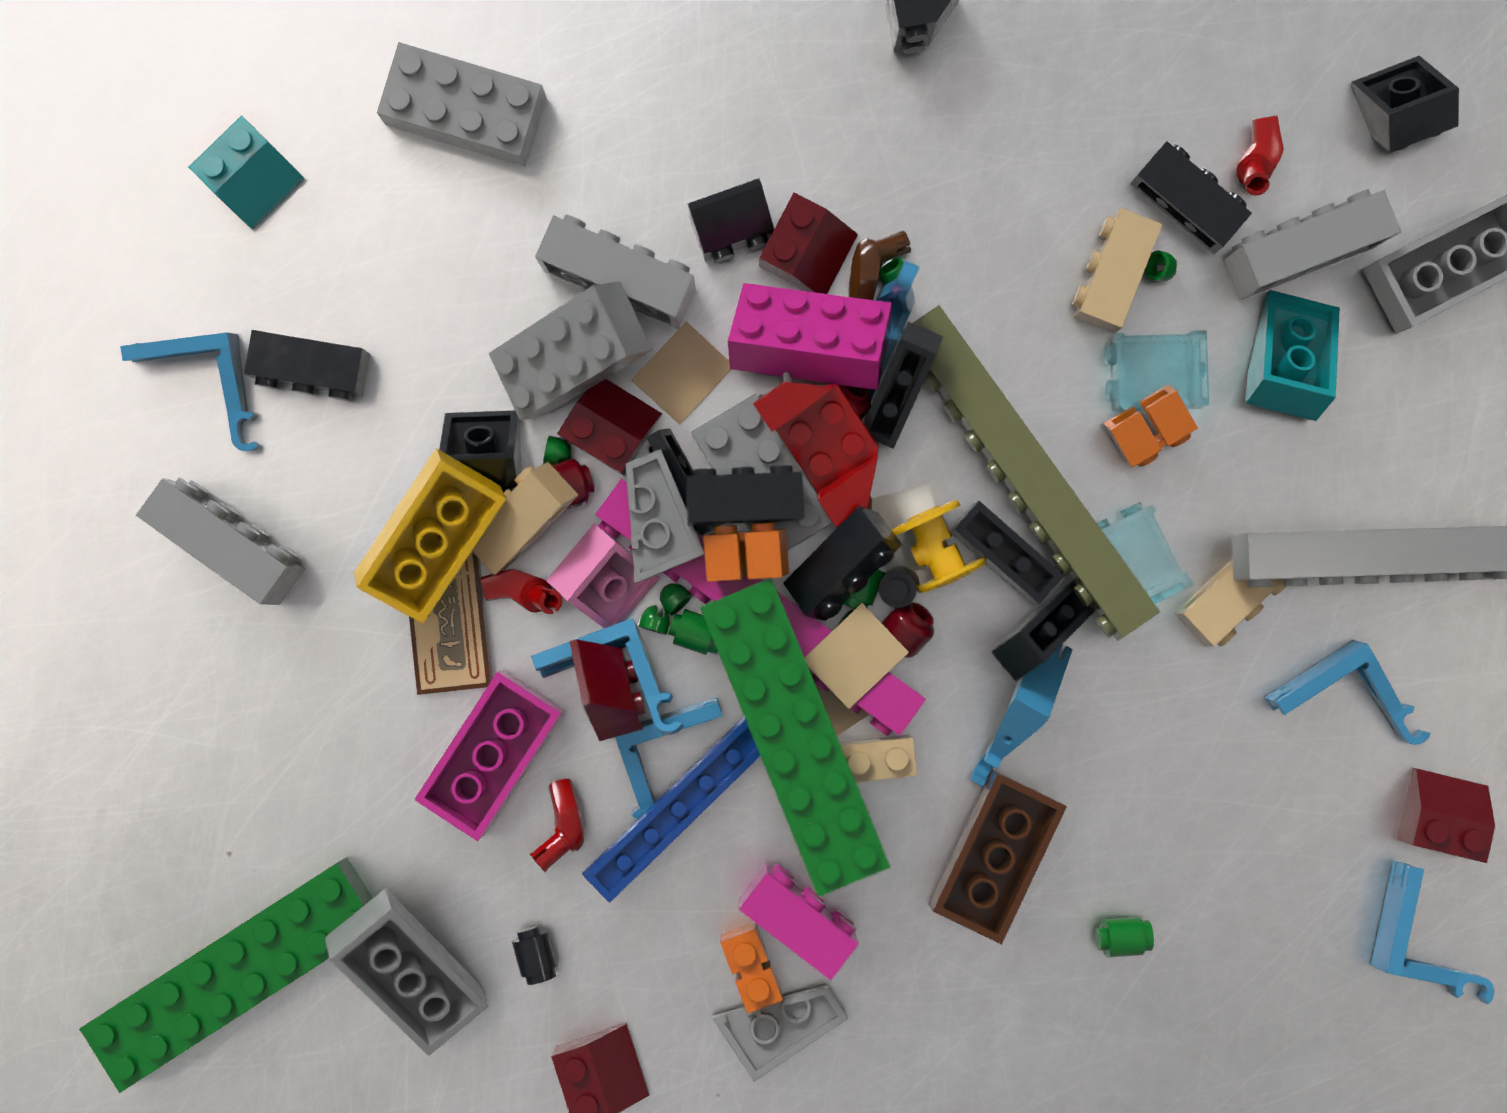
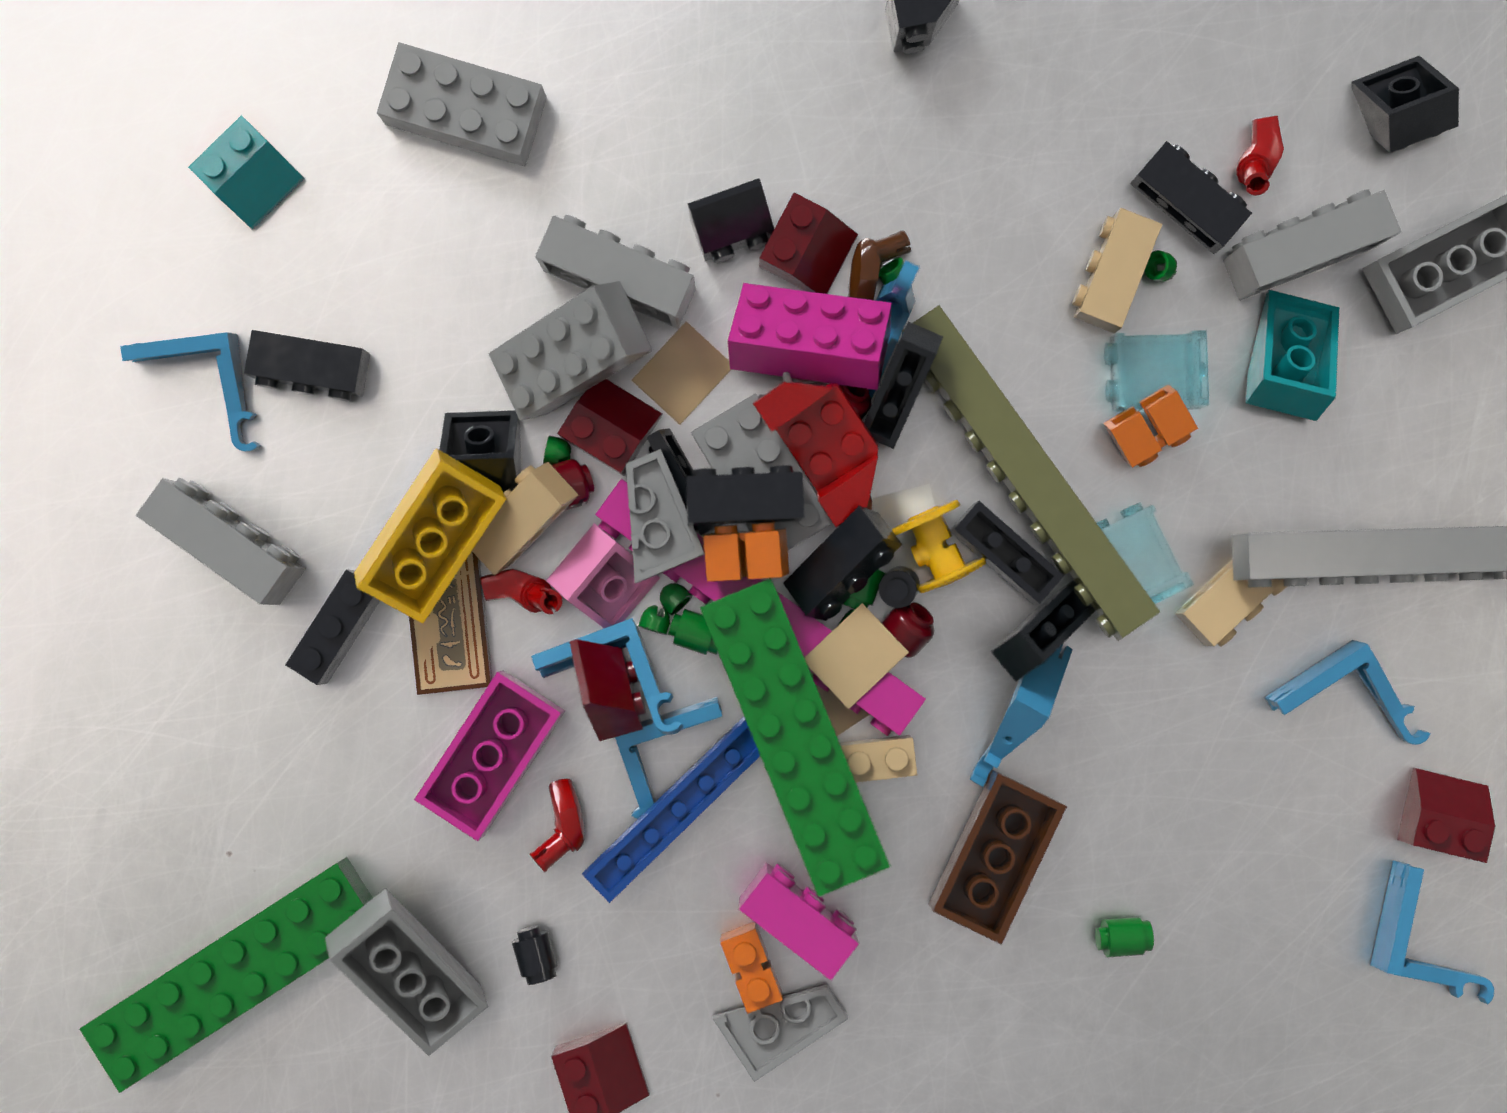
none -> black brick [285,569,380,685]

